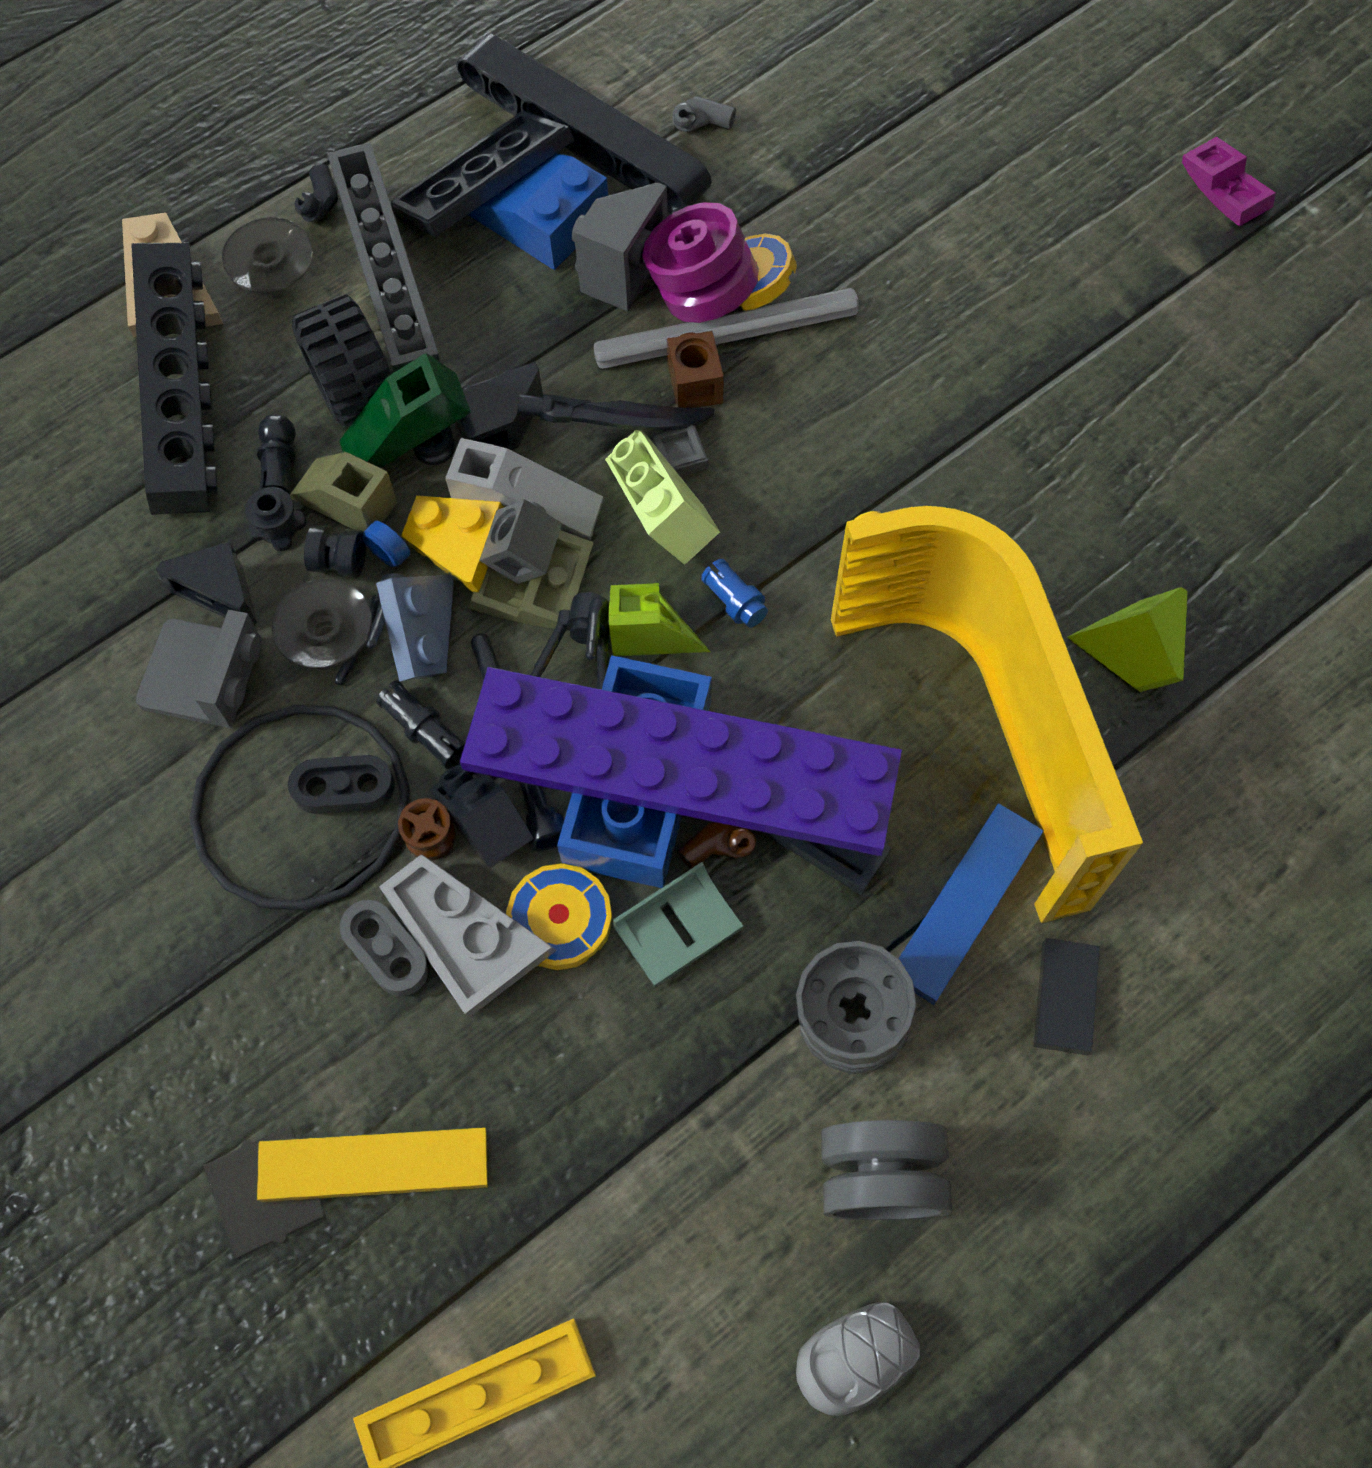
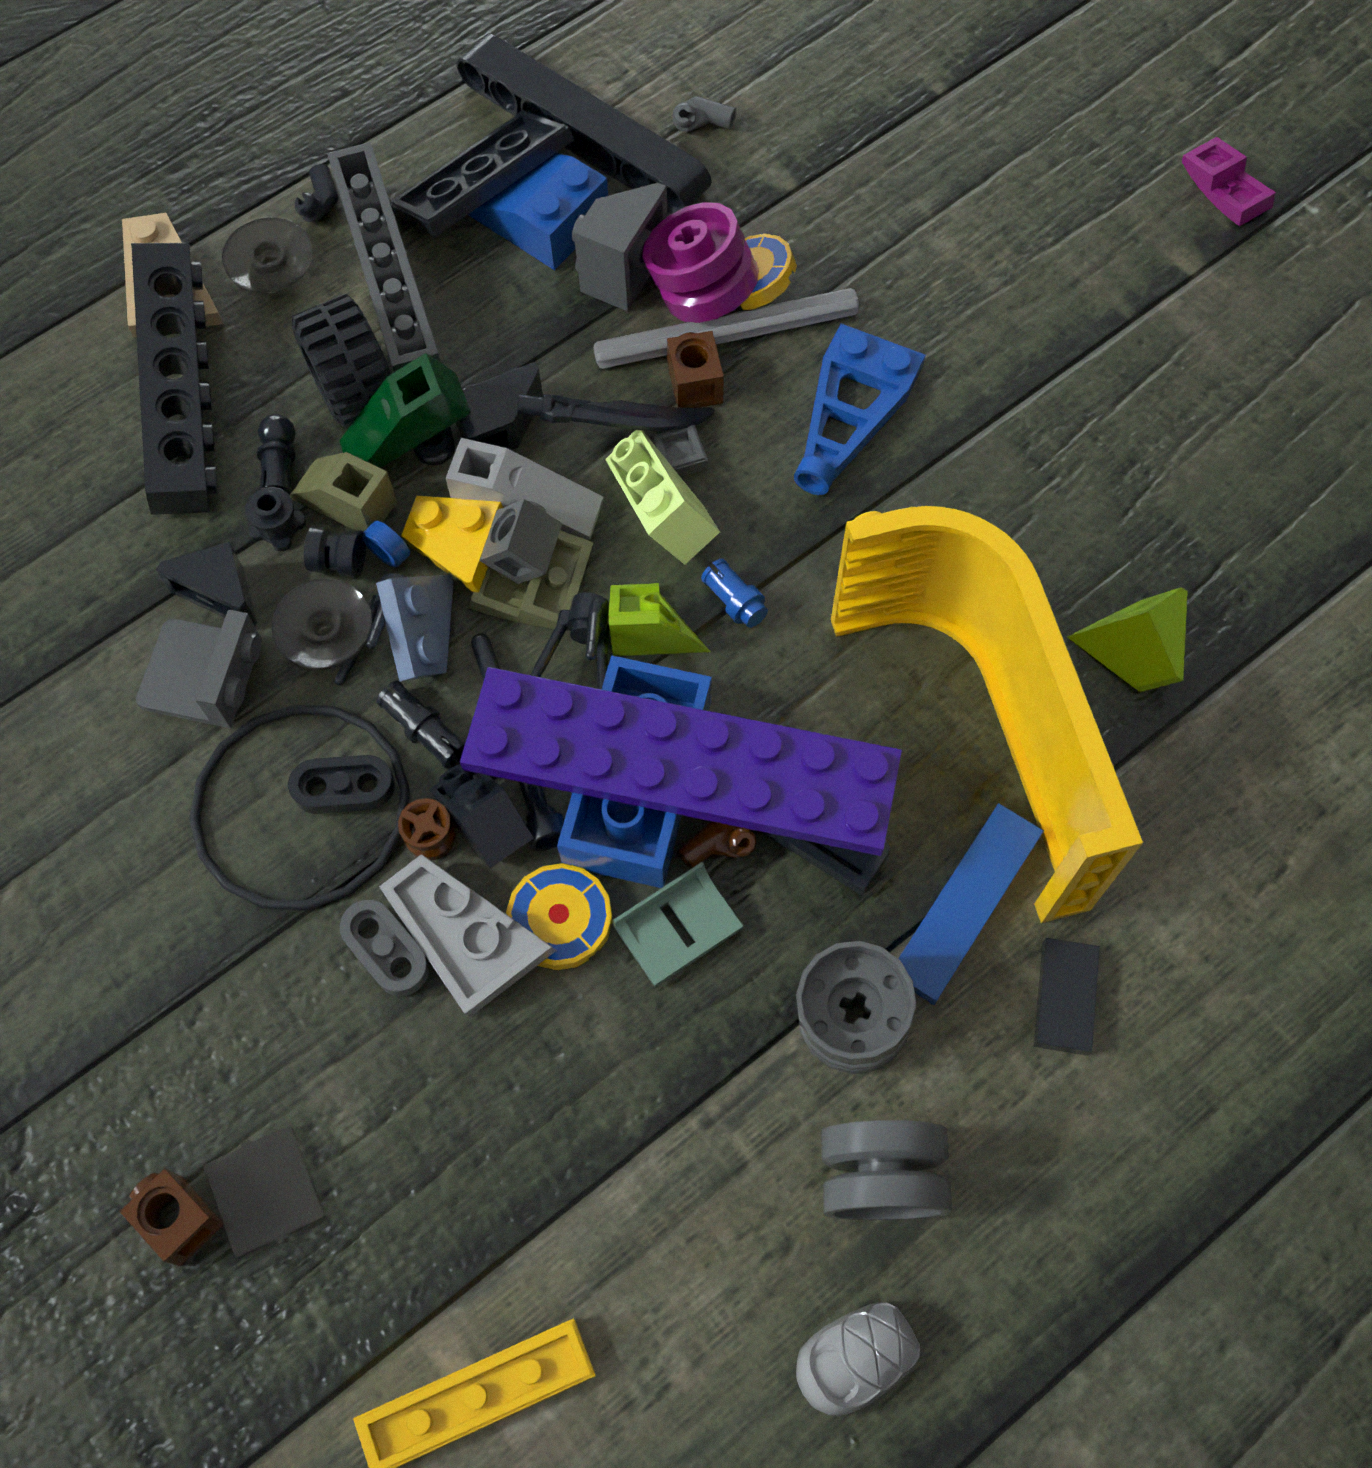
yellow tile [257,1128,488,1202] -> none
none -> reddish brown brick [119,1168,224,1266]
none -> blue plate [794,324,926,495]

